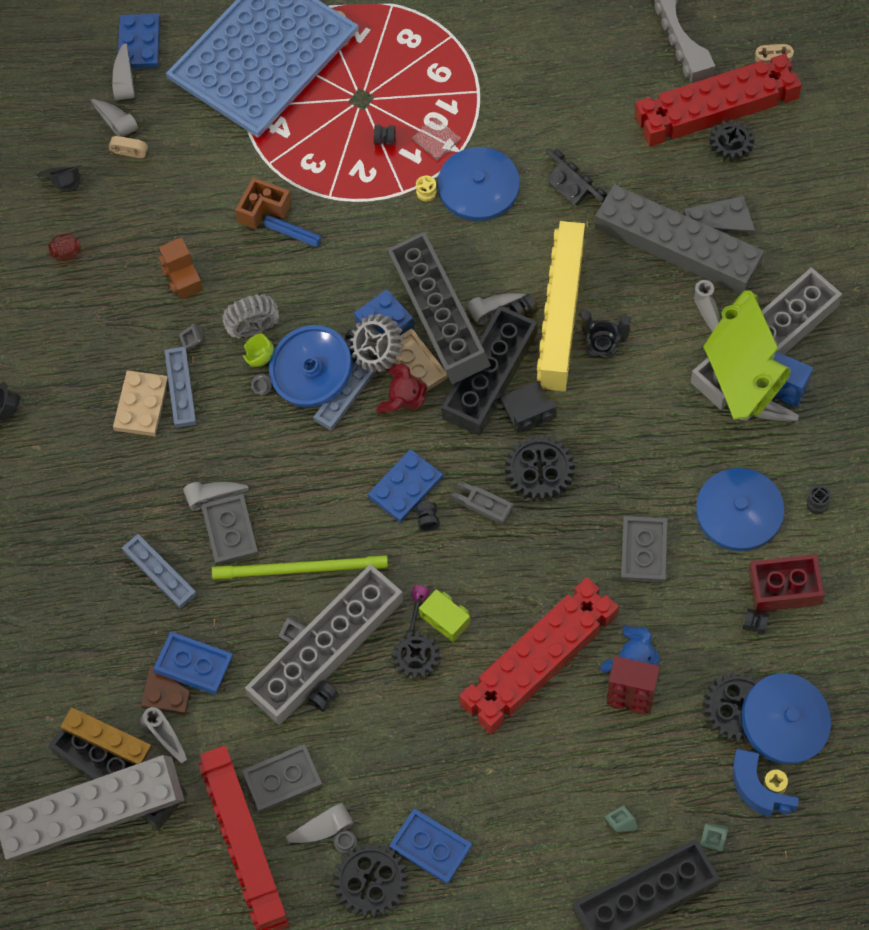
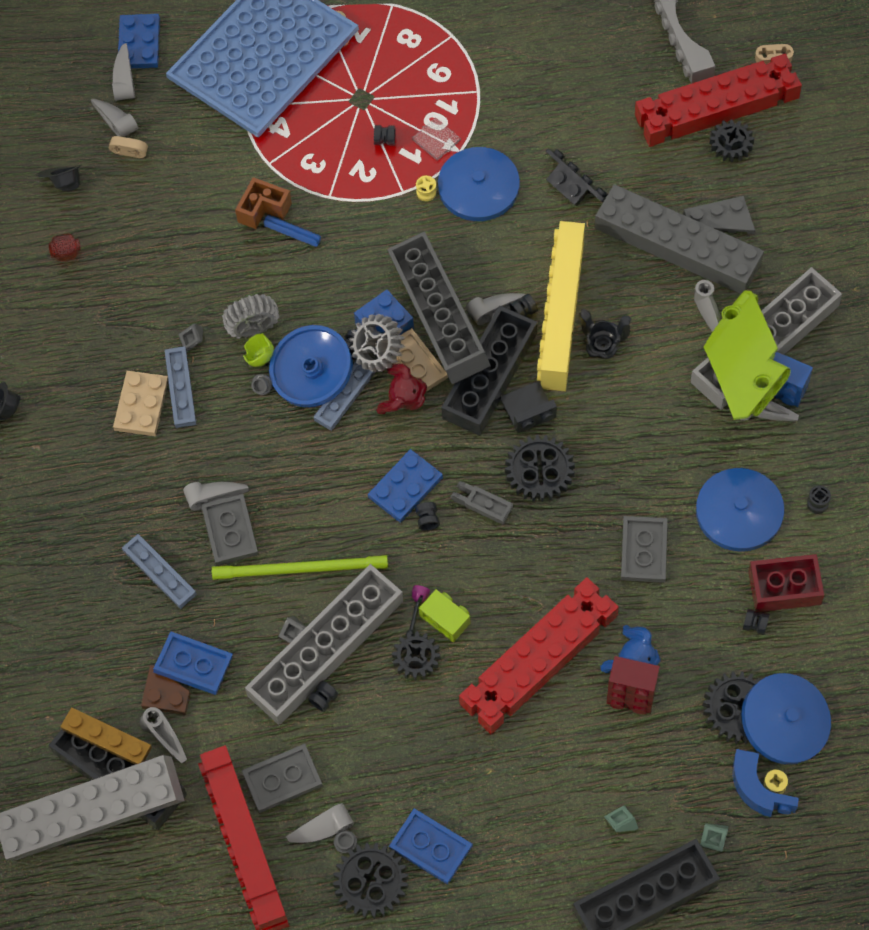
dark orange brick [158,237,203,300] -> none

